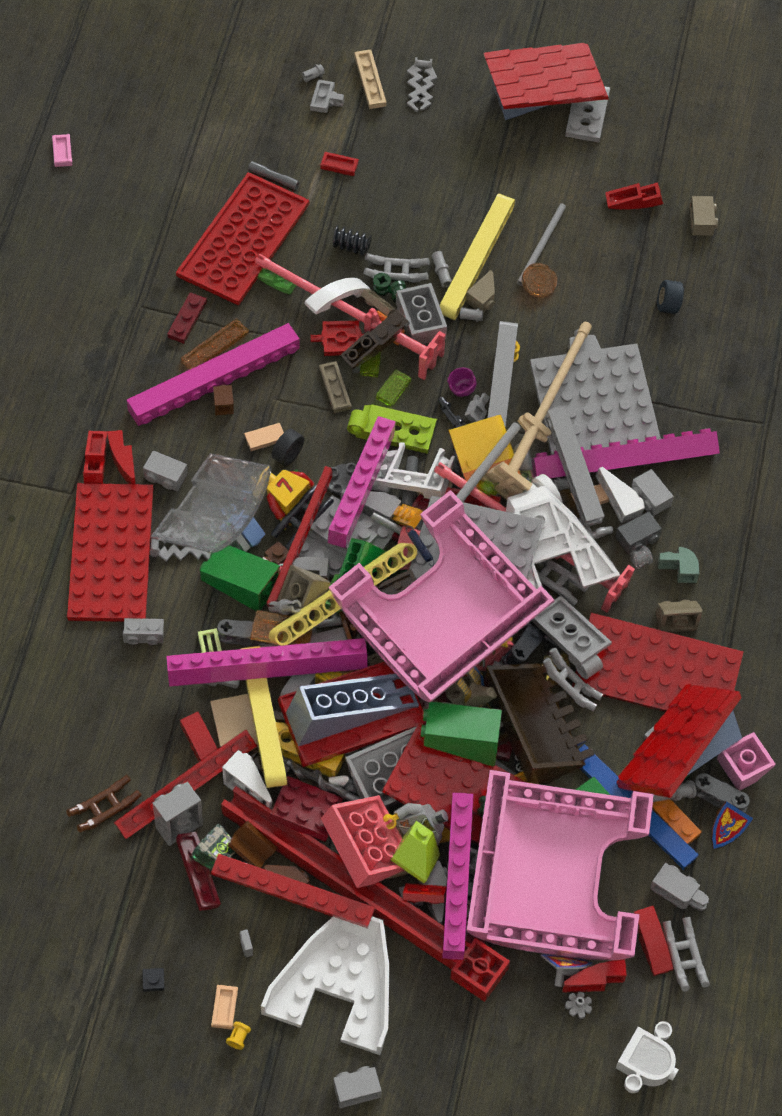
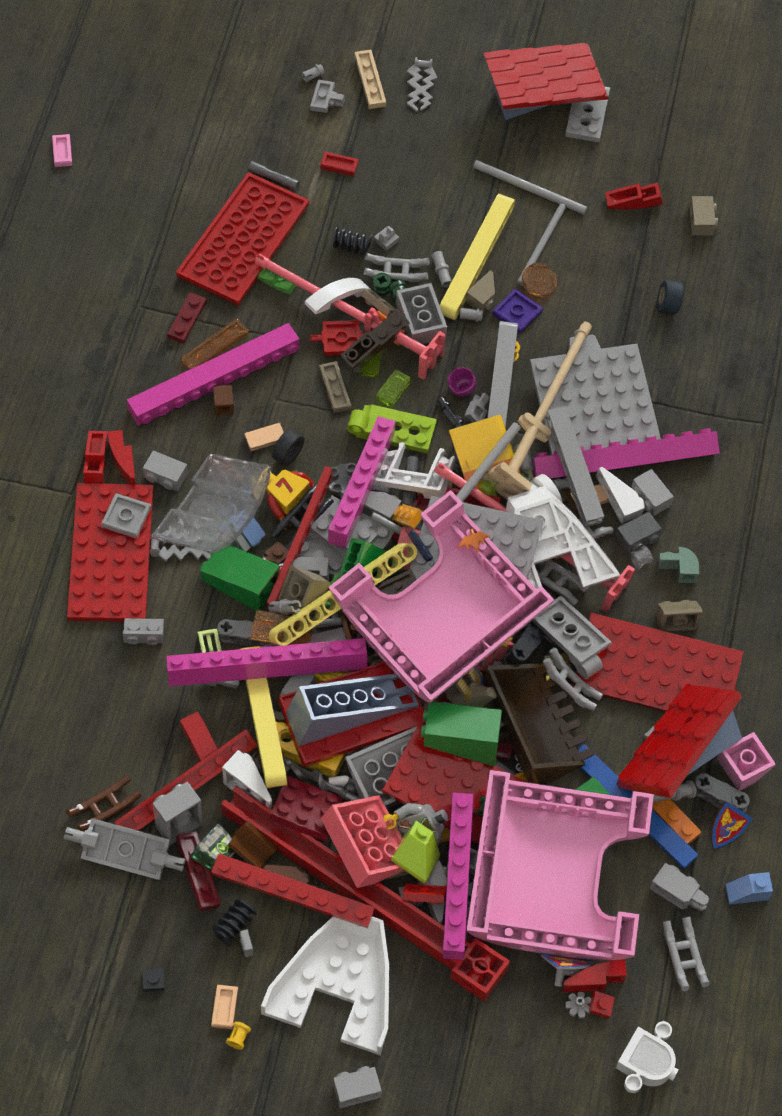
tan tile [210,694,258,751] -> none
red slope [633,906,673,976] -> none
none -> light grey plate [64,818,186,880]
none -> light grey tile [101,493,151,539]
none -> black piece [212,899,257,947]
none -> light grey tile [374,226,399,251]
none -> orange piece [457,529,491,553]
none -> light grey piece [473,160,588,215]
none -> dark purple tile [492,289,543,334]
none -> red plate [589,991,614,1019]
none -> medium blue slope [725,872,773,904]

